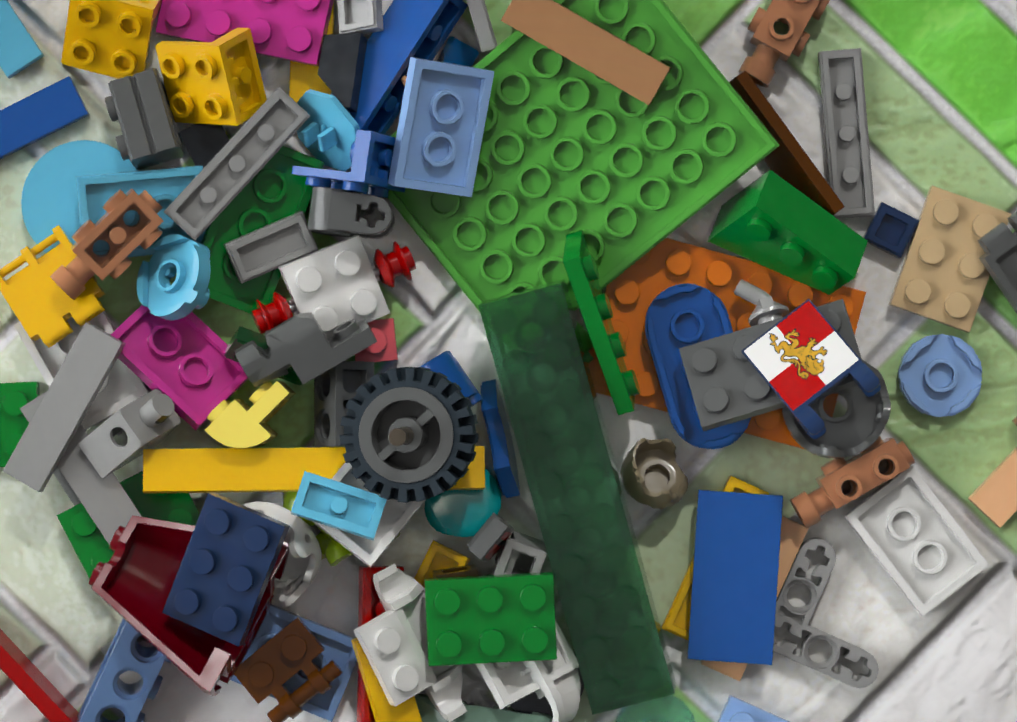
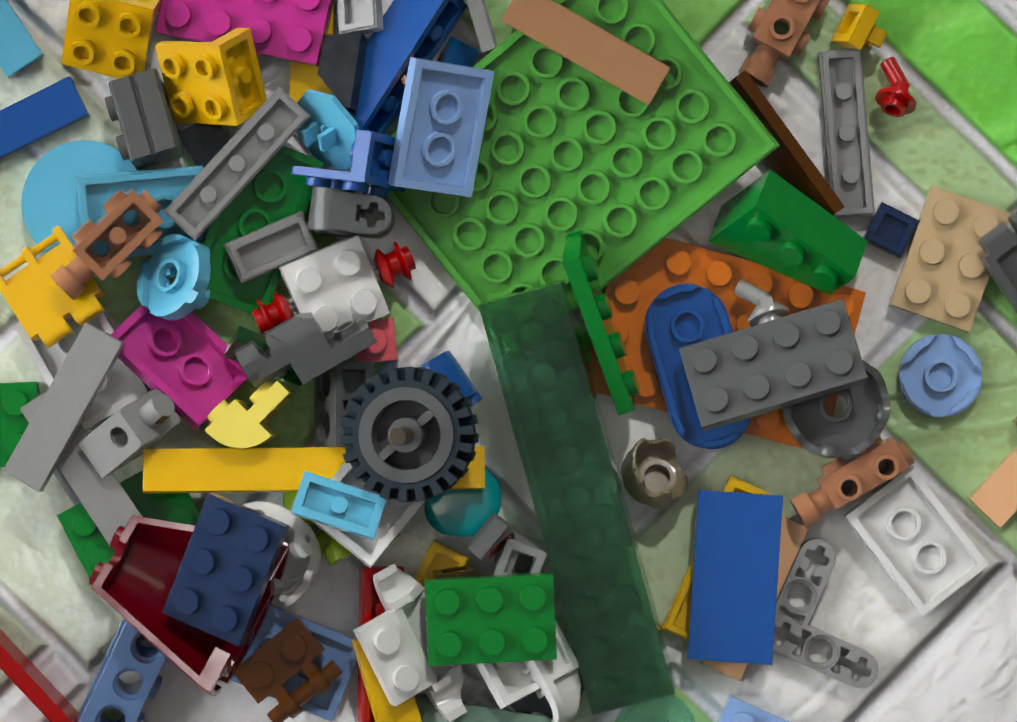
blue tile [480,379,520,498] -> none
flag [741,299,881,440] -> none
none -> yellow tile [830,3,888,50]
none -> red plate [875,57,917,117]

